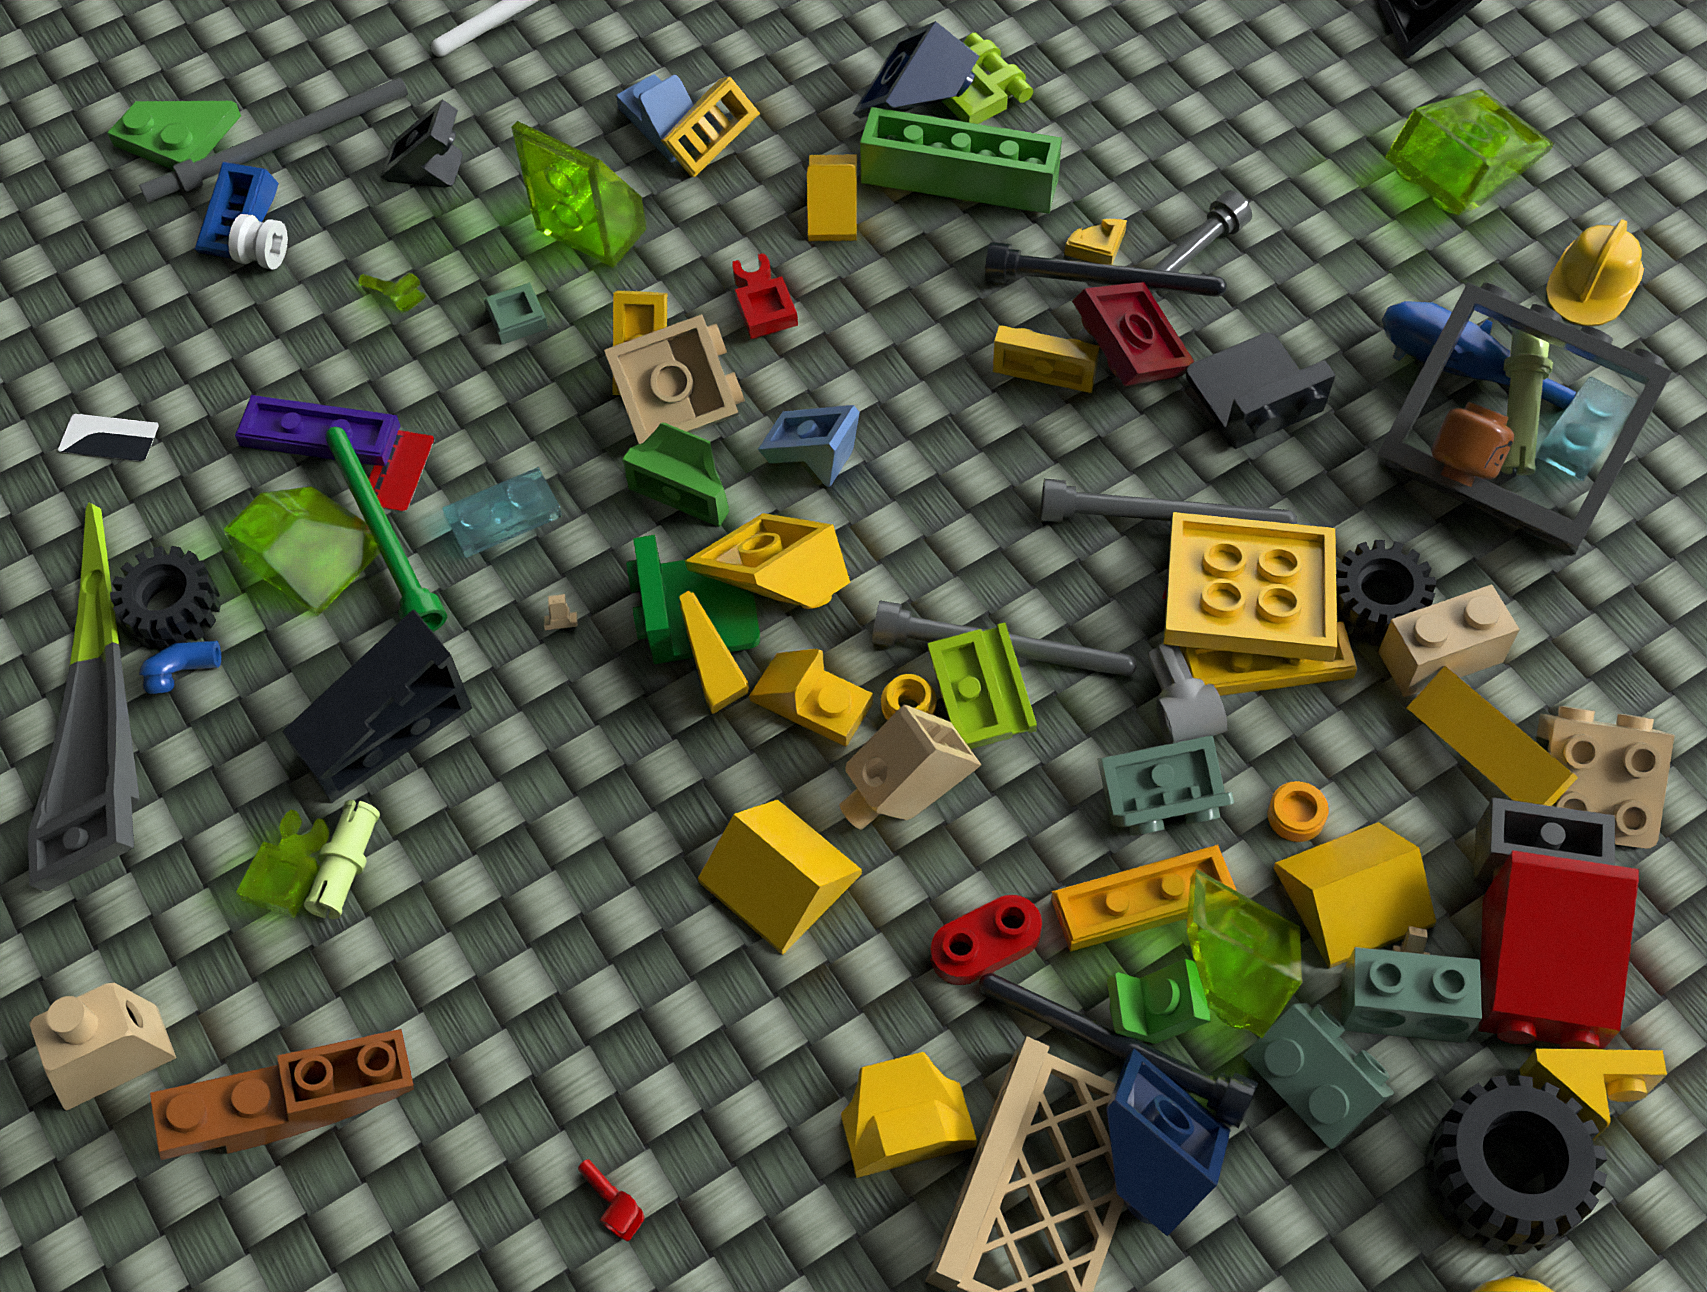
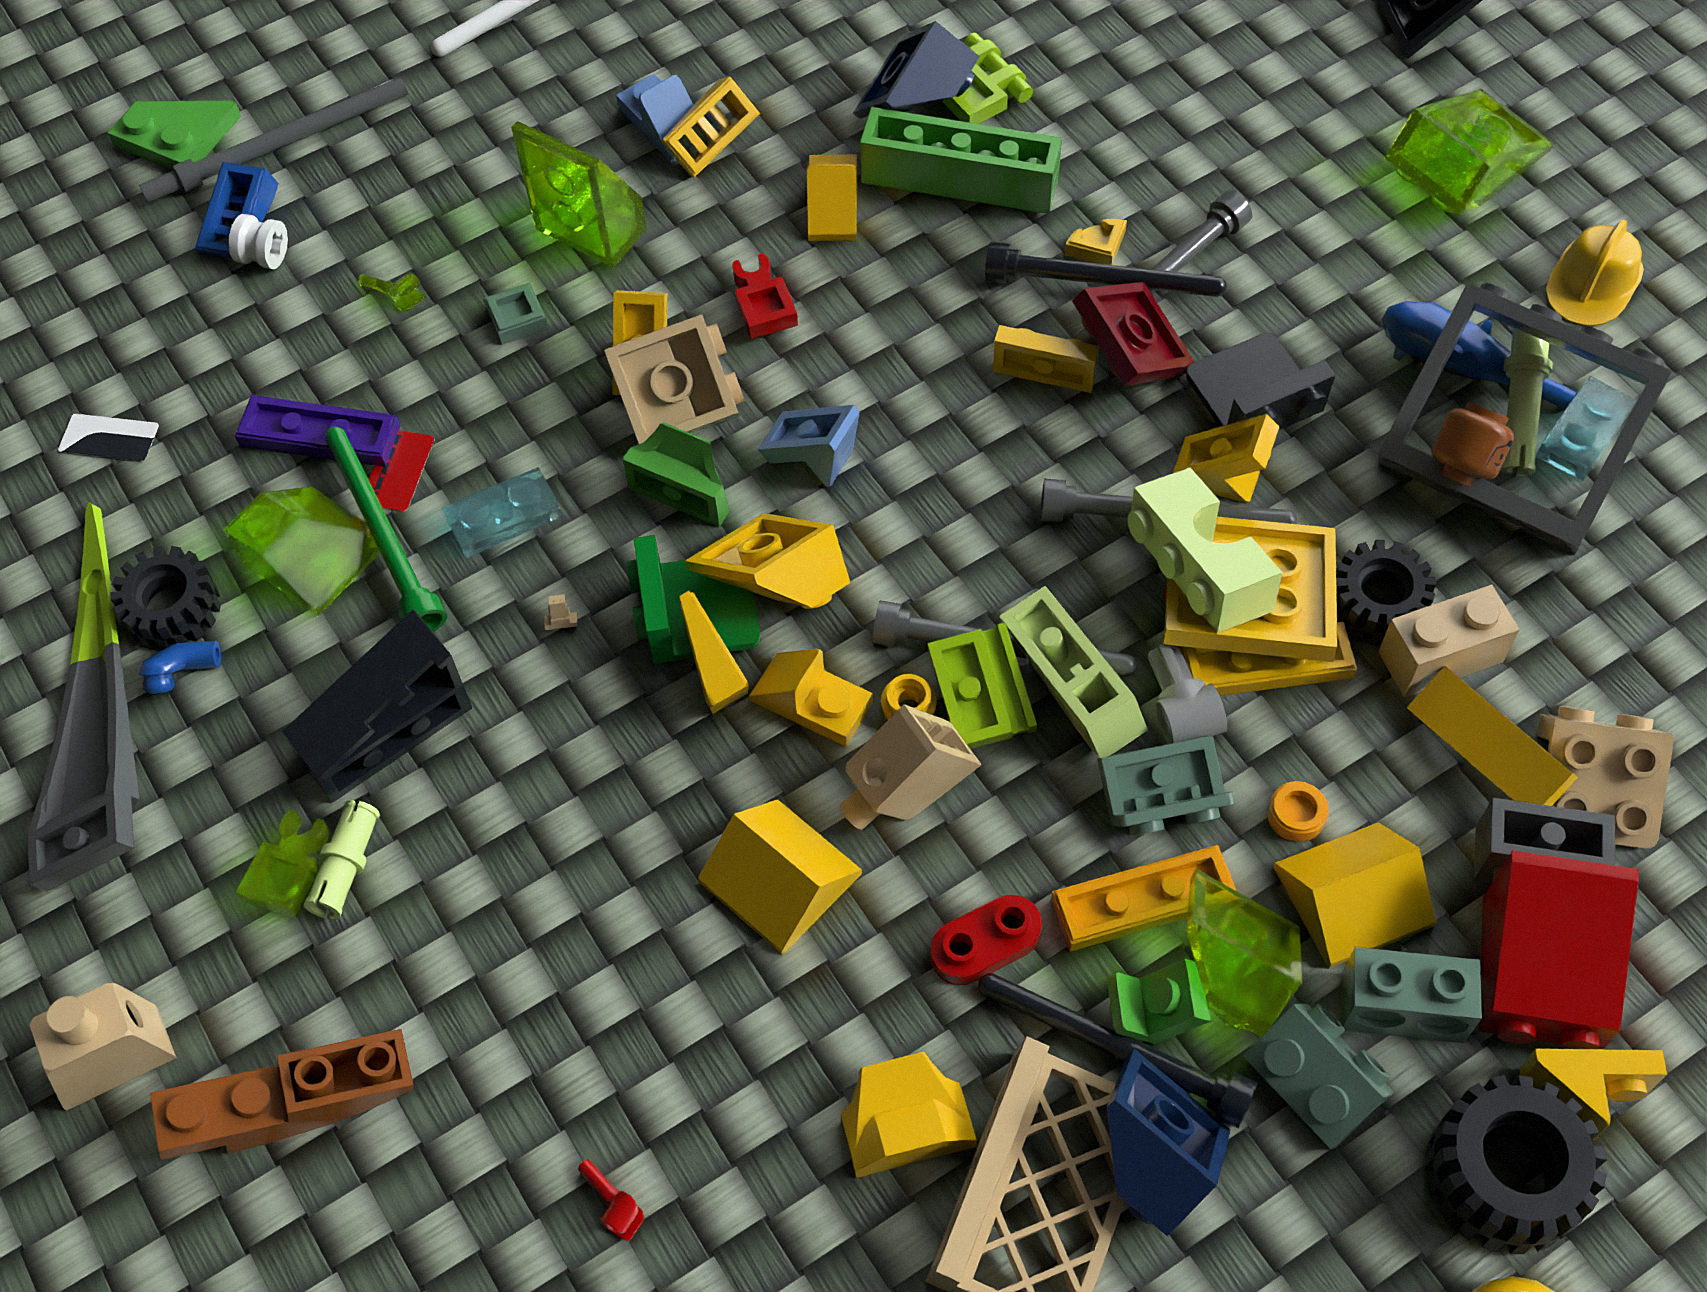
black slope [380,99,463,187] -> none
tan piece [1392,926,1430,955] -> none
none -> yellowish green slope [999,586,1148,758]
none -> yellowish green arch [1128,468,1283,633]
none -> yellow slope [1172,414,1279,502]

